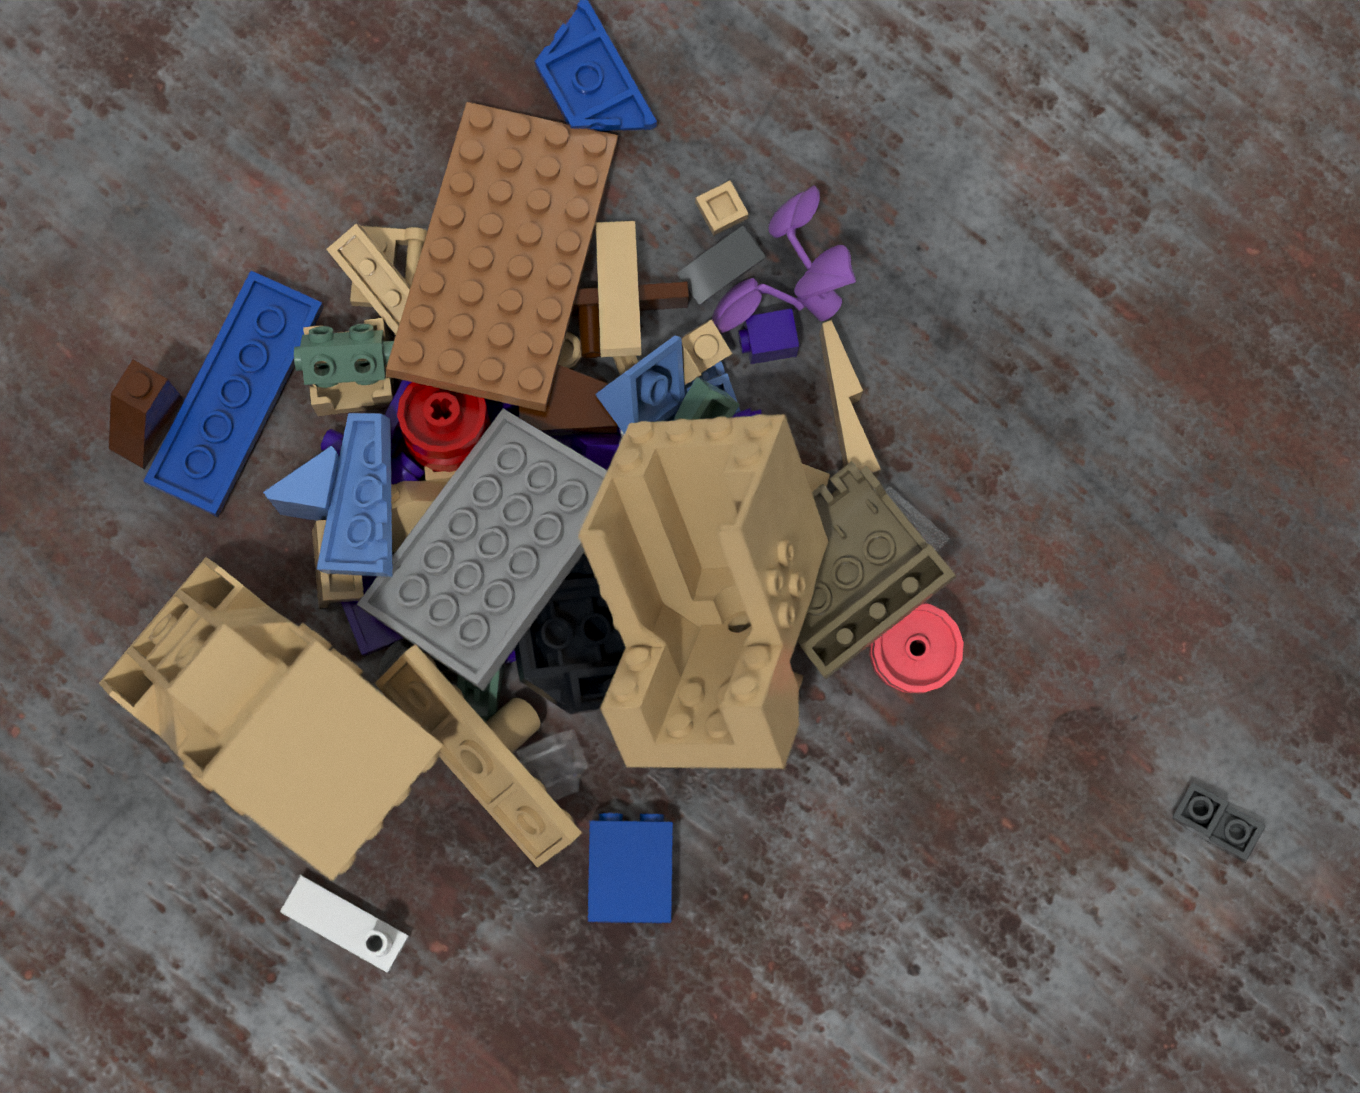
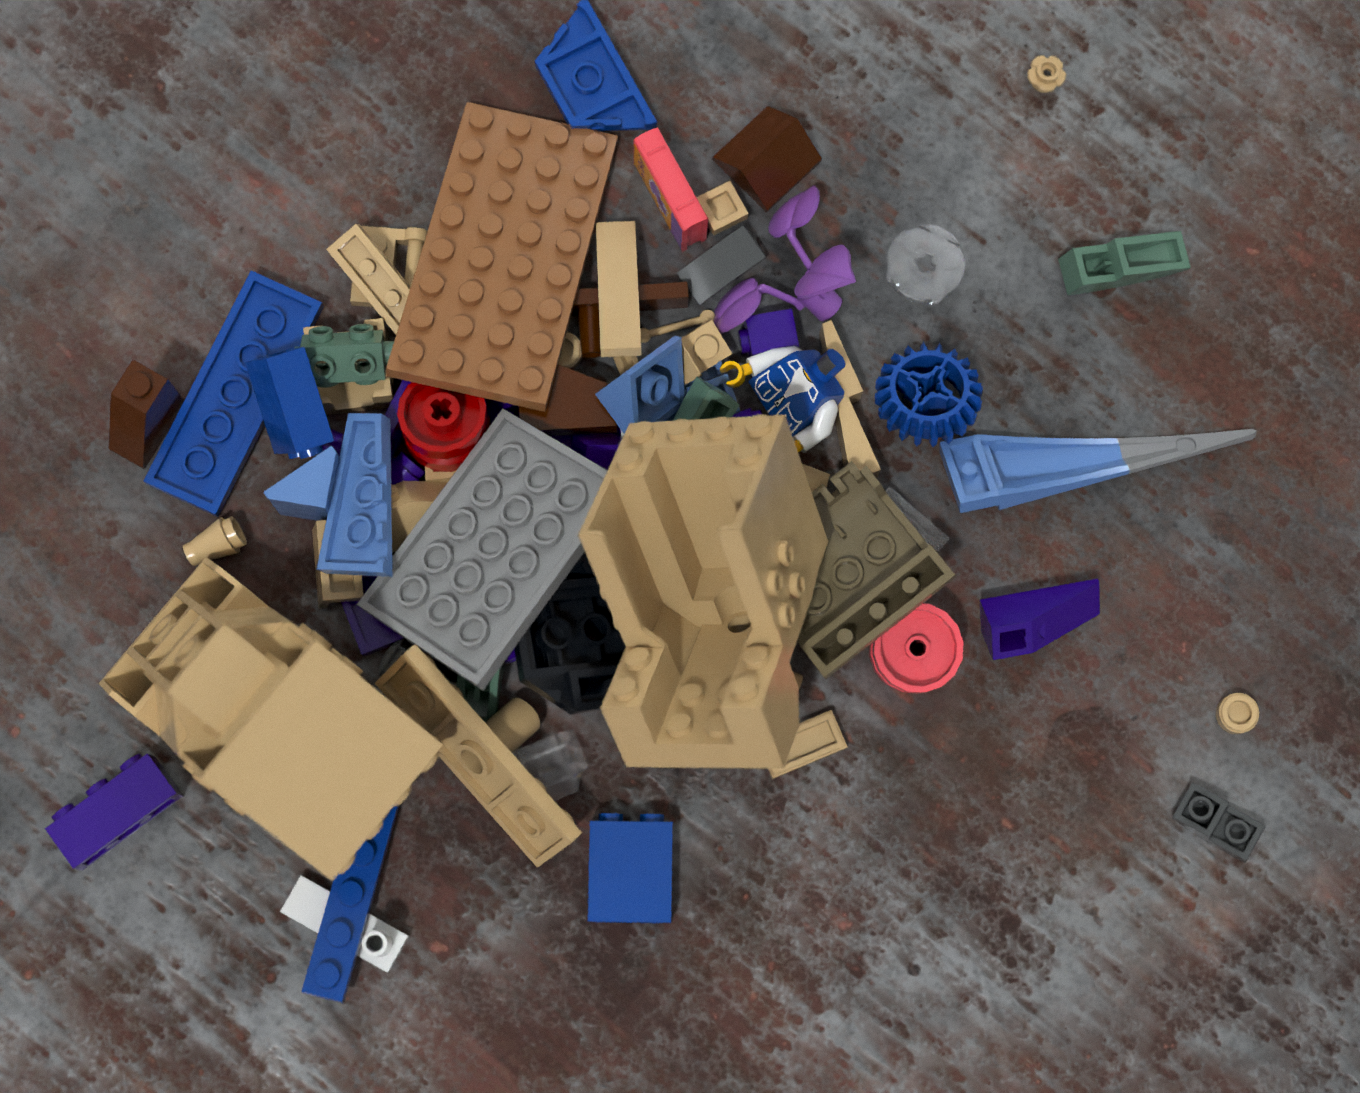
none -> dark purple brick [45,753,184,871]
none -> tan cone [183,516,247,566]
none -> blue brick [245,347,334,459]
none -> blue plate [301,805,400,1004]
none -> coral piece [634,127,708,252]
none -> tan hinge [640,310,715,343]
none -> reddish brown slope [712,106,822,213]
none -> torso [720,346,845,453]
none -> tan tile [767,710,847,779]
none -> blue gear [874,342,983,448]
none -> clear plate [885,224,965,305]
none -> medium blue plate [939,429,1257,513]
none -> dark purple slope [979,579,1100,660]
none -> tan plate [1028,55,1066,93]
none -> sand green slope [1058,231,1191,296]
none -> tan tile [1216,693,1259,734]

